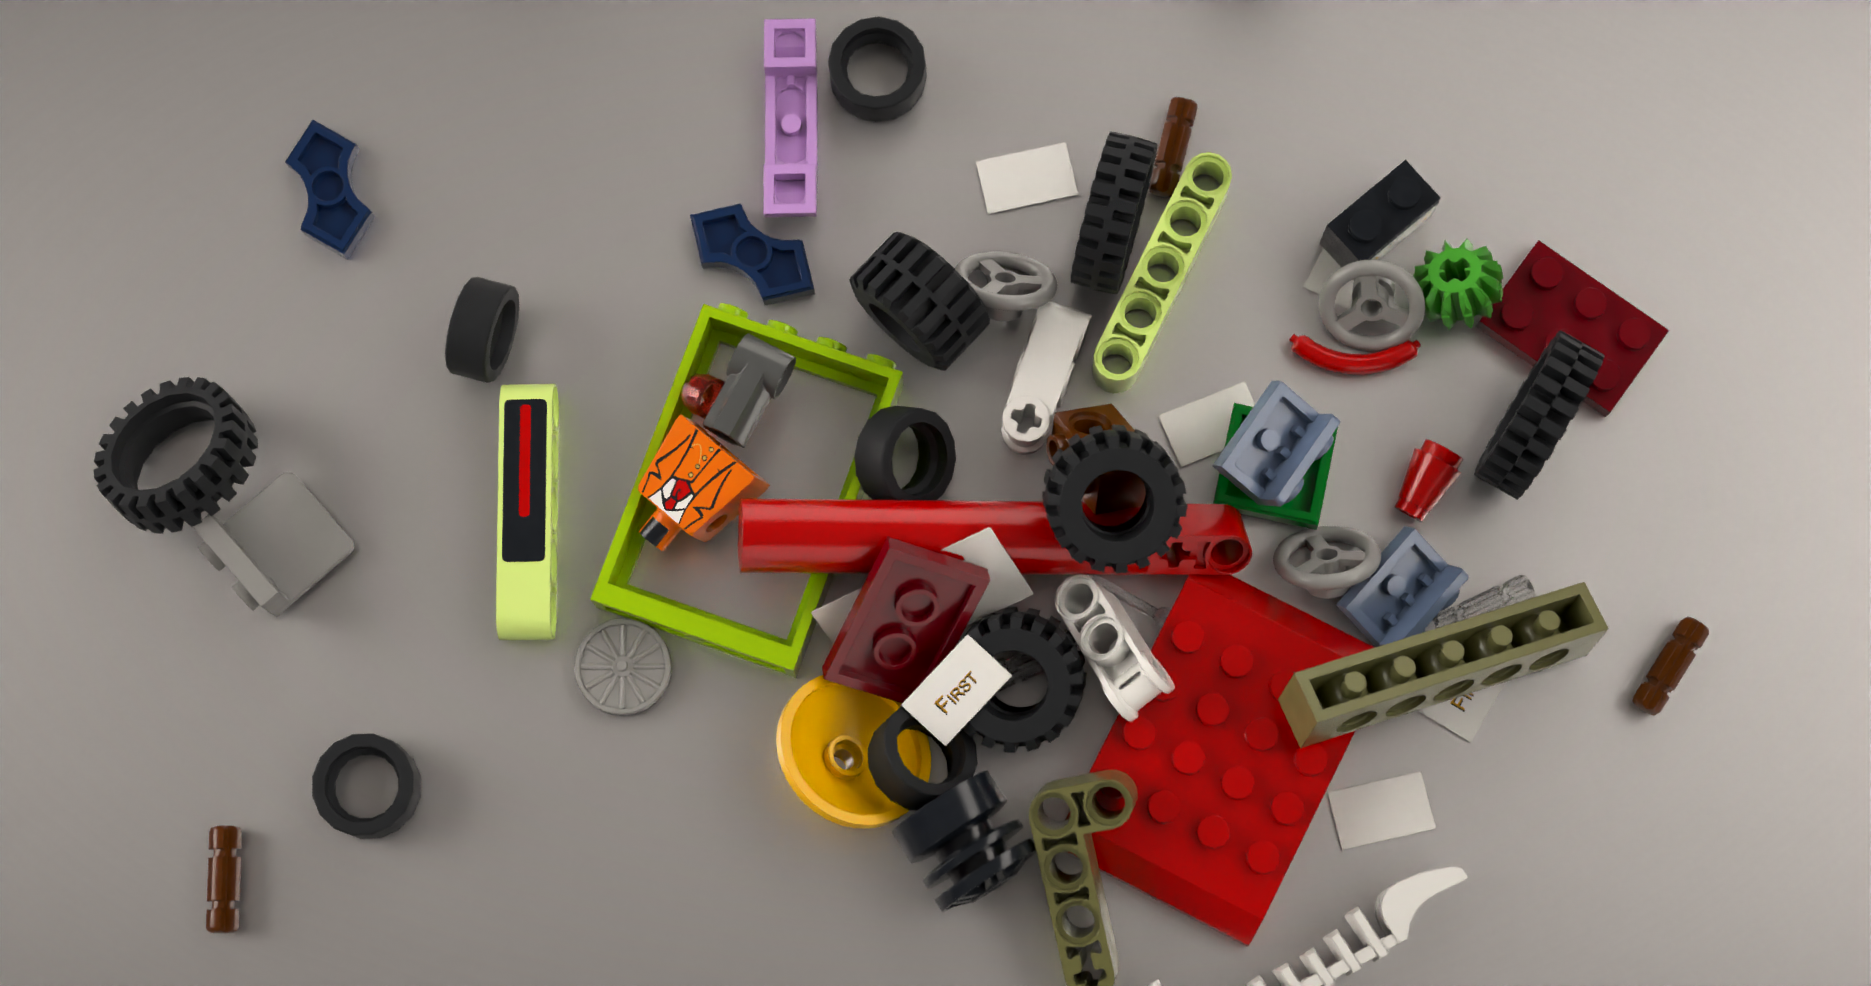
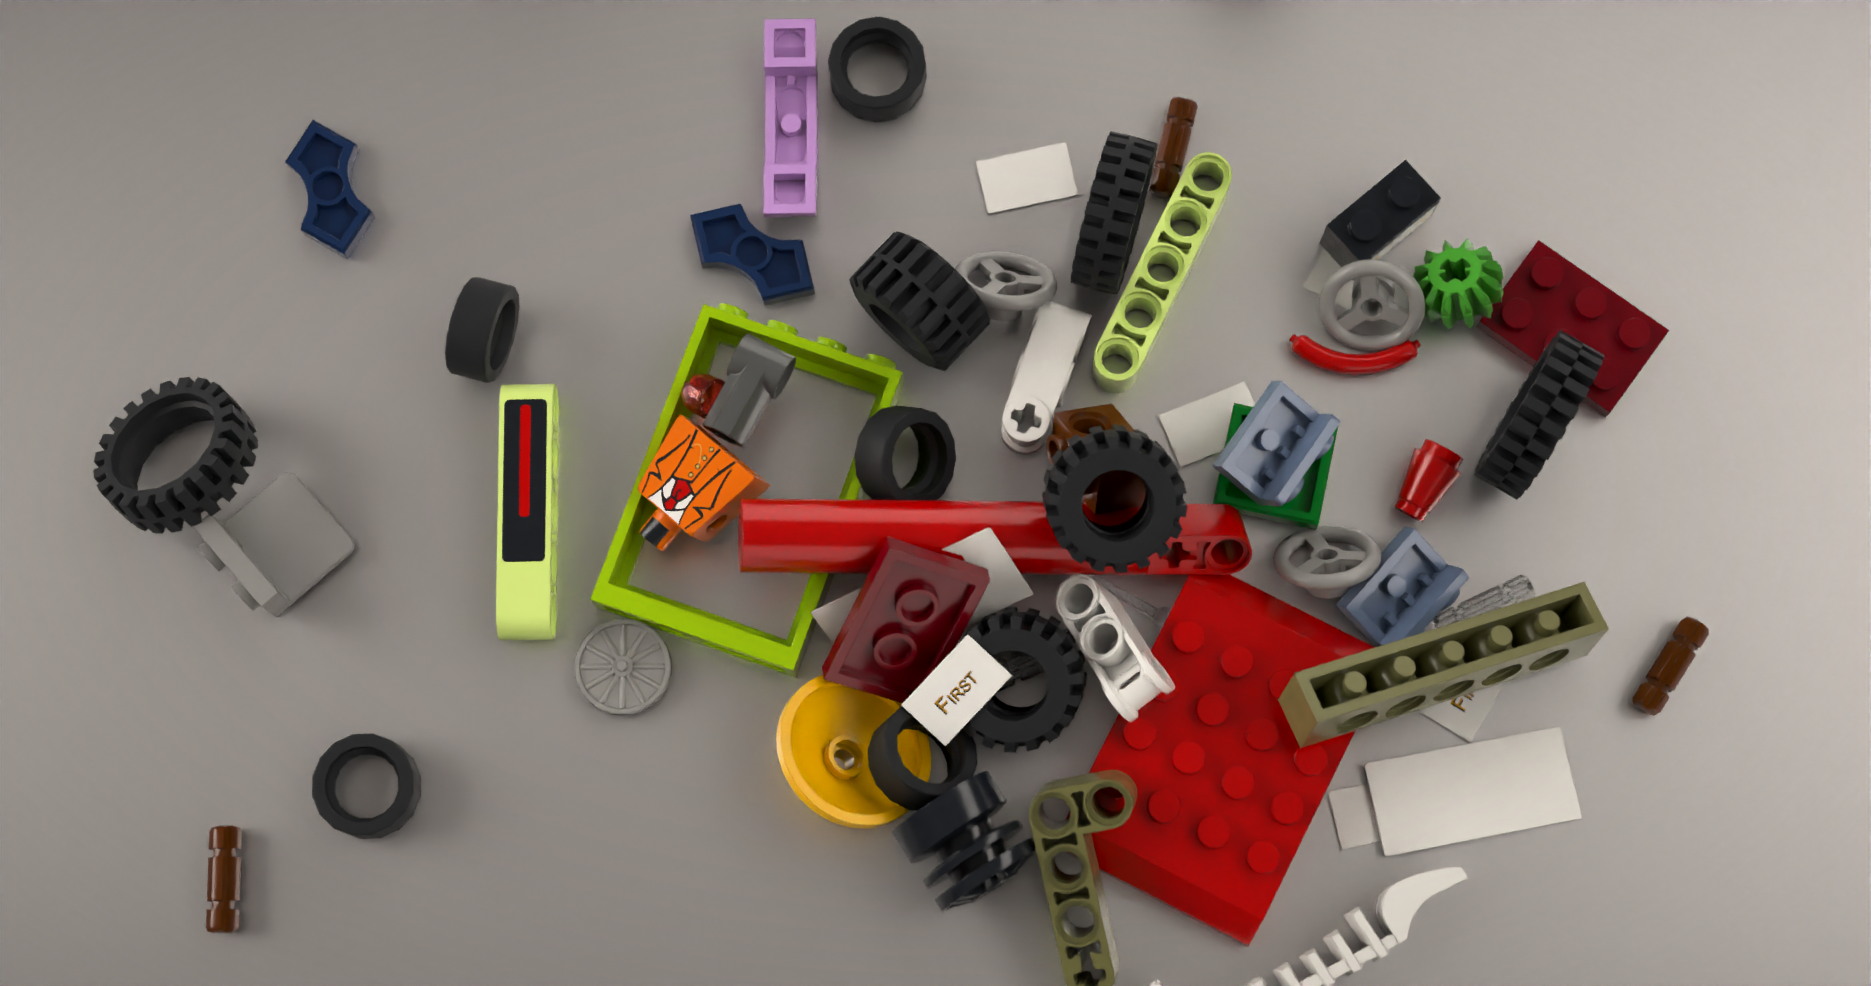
none -> white sticker [1365,726,1582,856]

